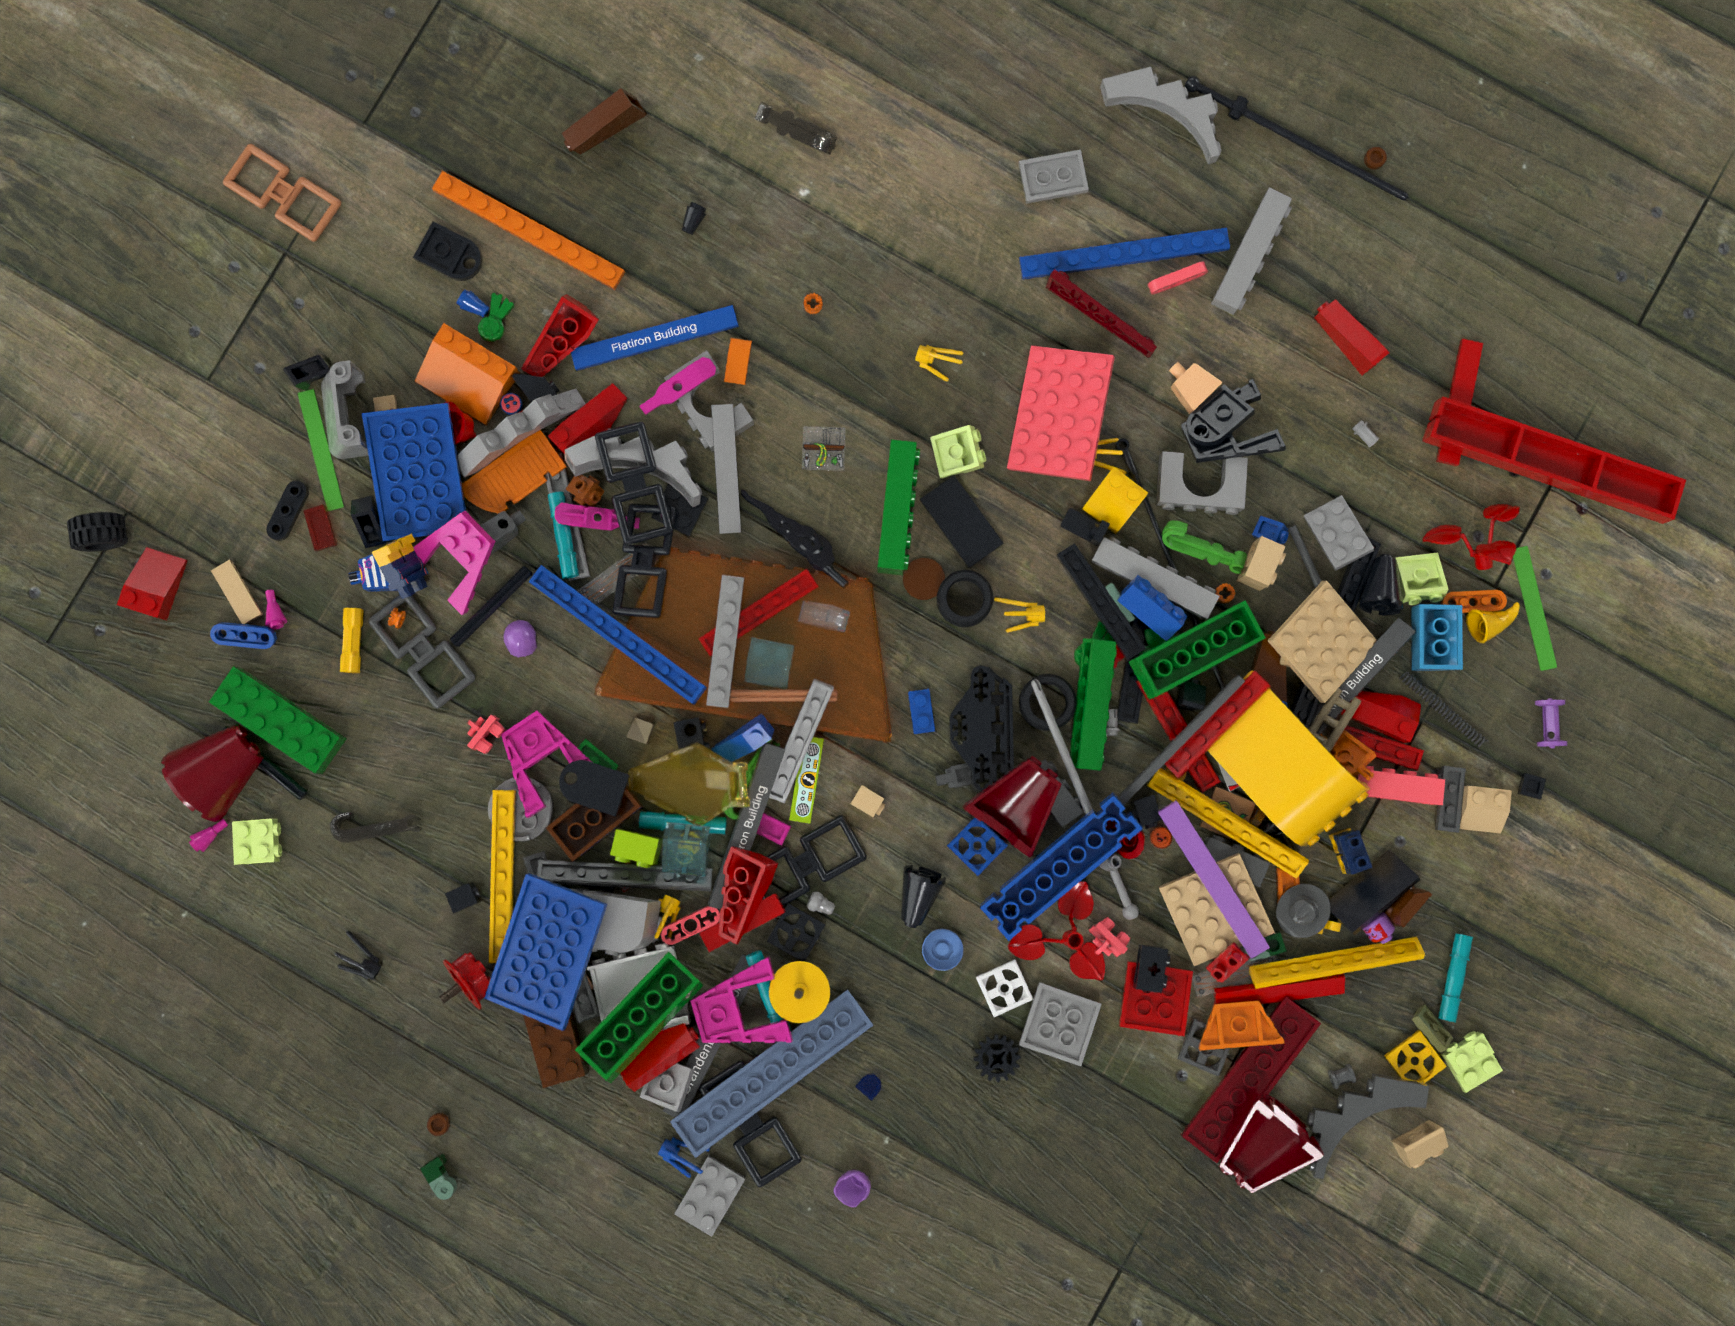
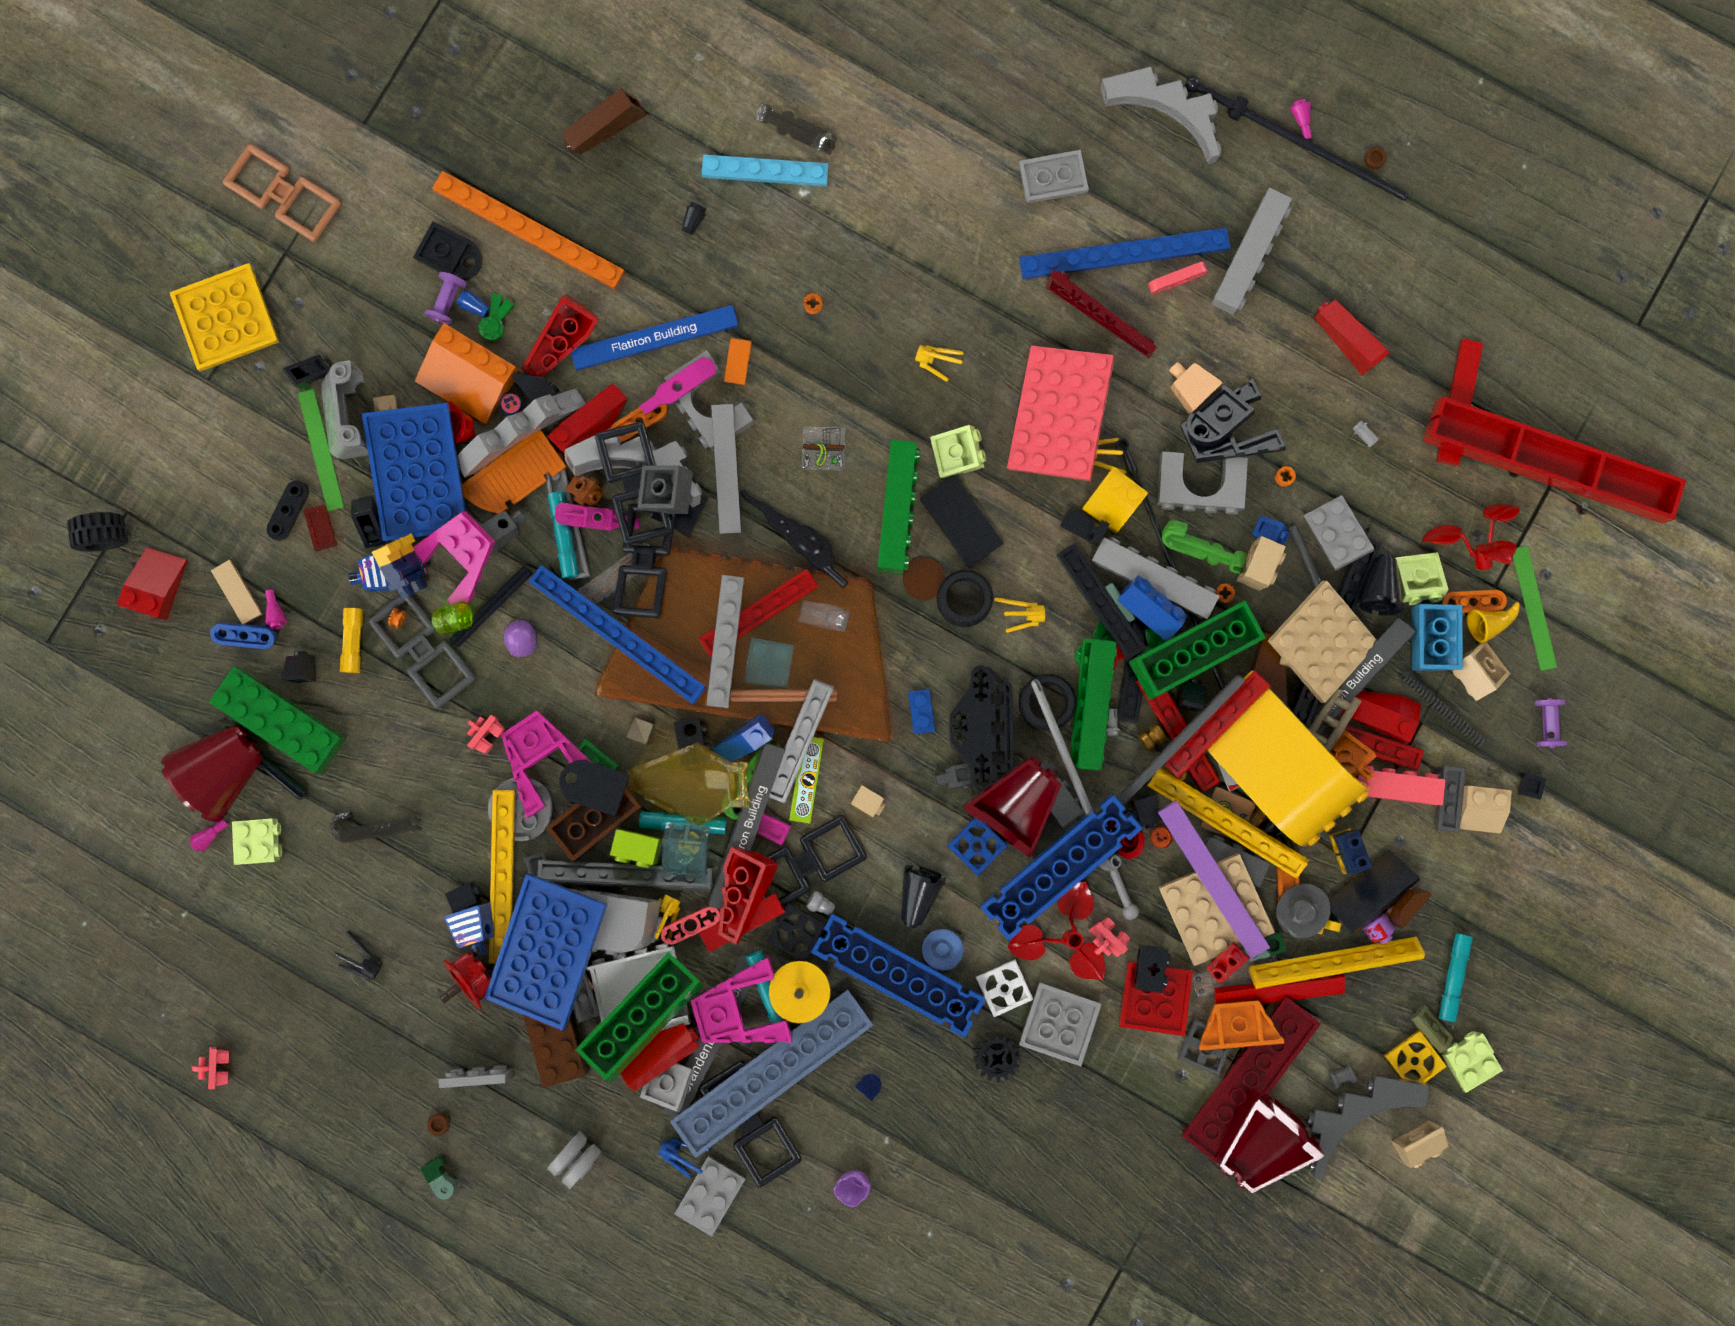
none -> yellow plate [169,263,279,372]
none -> coral hips [192,1046,229,1089]
none -> black slope [281,651,316,683]
none -> medium lavender hose [425,272,467,325]
none -> clear neon green wheel [432,601,474,635]
none -> light grey plate [439,1065,514,1088]
none -> blue torso [444,902,494,957]
none -> light grey wheel [547,1131,602,1189]
none -> orange plate [610,404,668,443]
none -> dark grey slope [637,465,693,514]
none -> medium azure plate [702,155,828,187]
none -> blue brick [811,913,986,1038]
none -> pearl gold wheel [1137,723,1167,752]
none -> orange bush [1275,466,1296,487]
none -> dark pink cone [1290,99,1312,140]
none -> tan slope [1452,642,1510,701]

